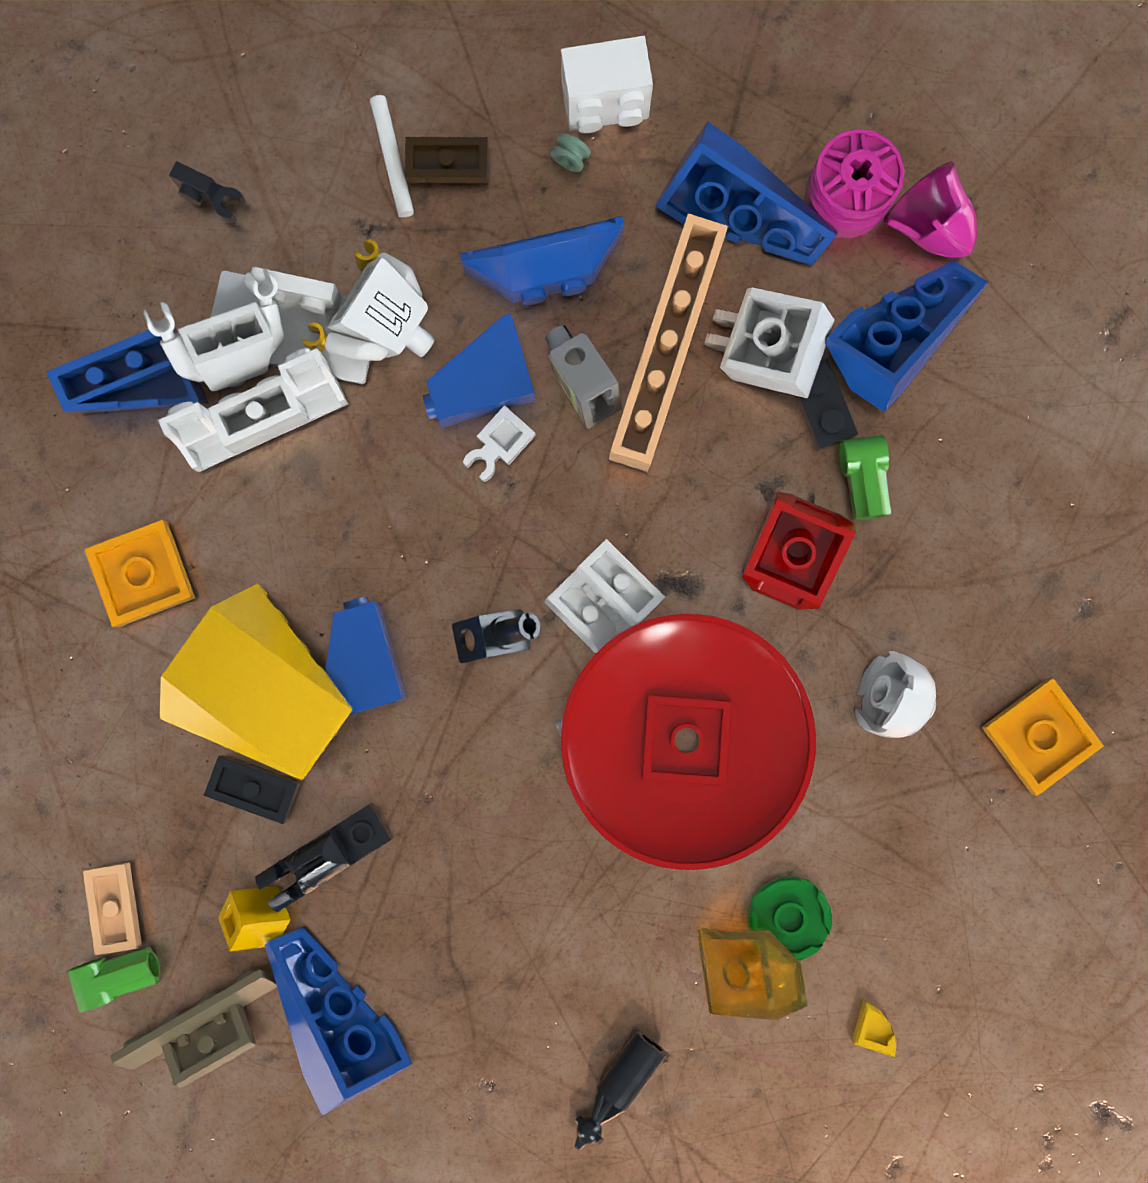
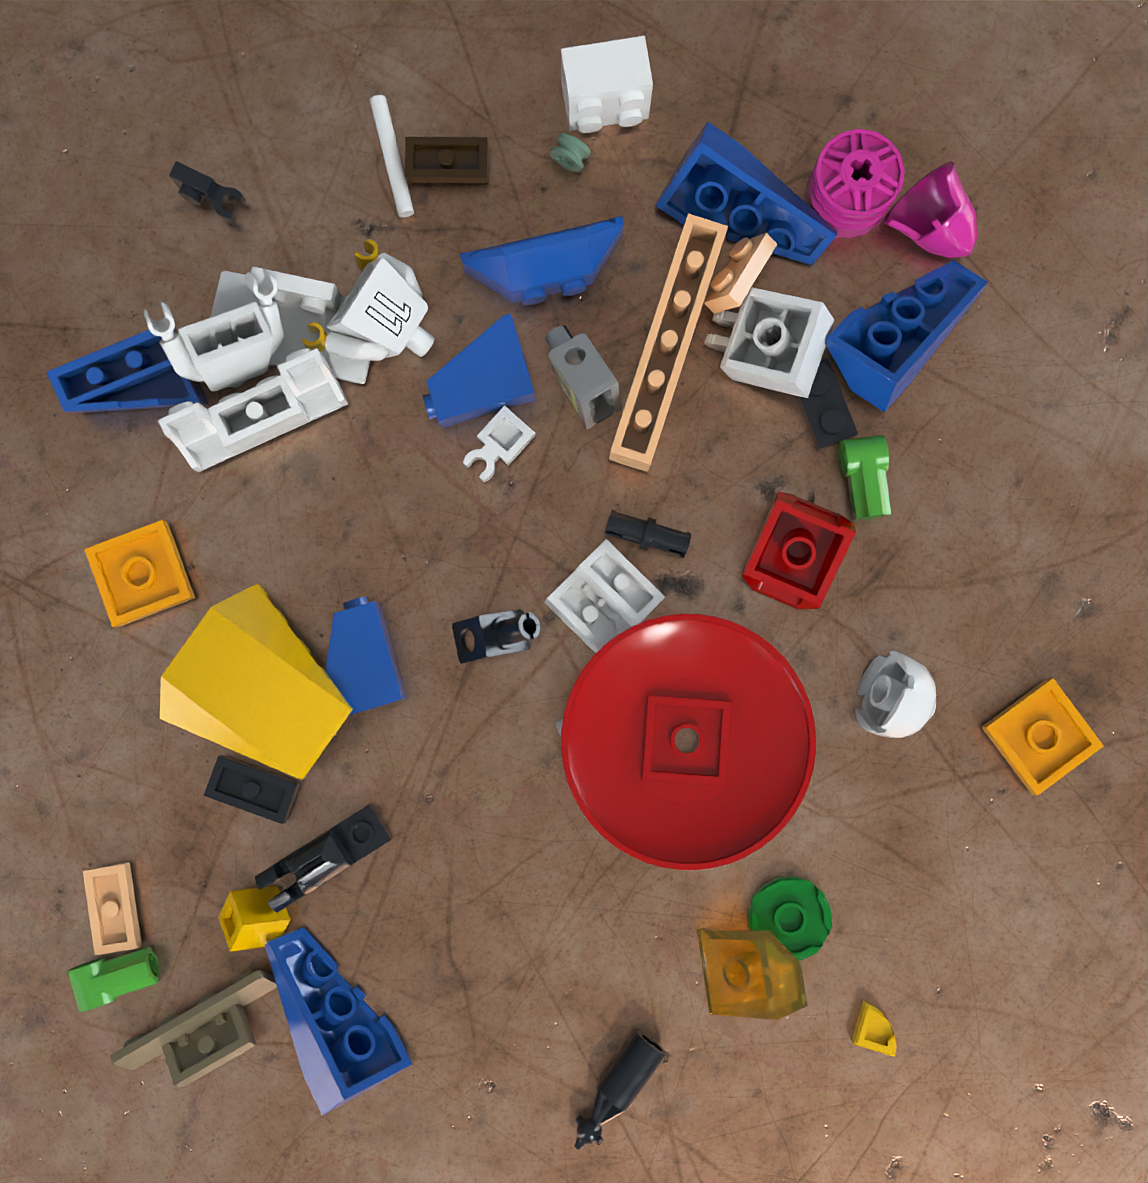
none -> black pin [604,509,691,558]
none -> light nougat plate [703,233,777,314]

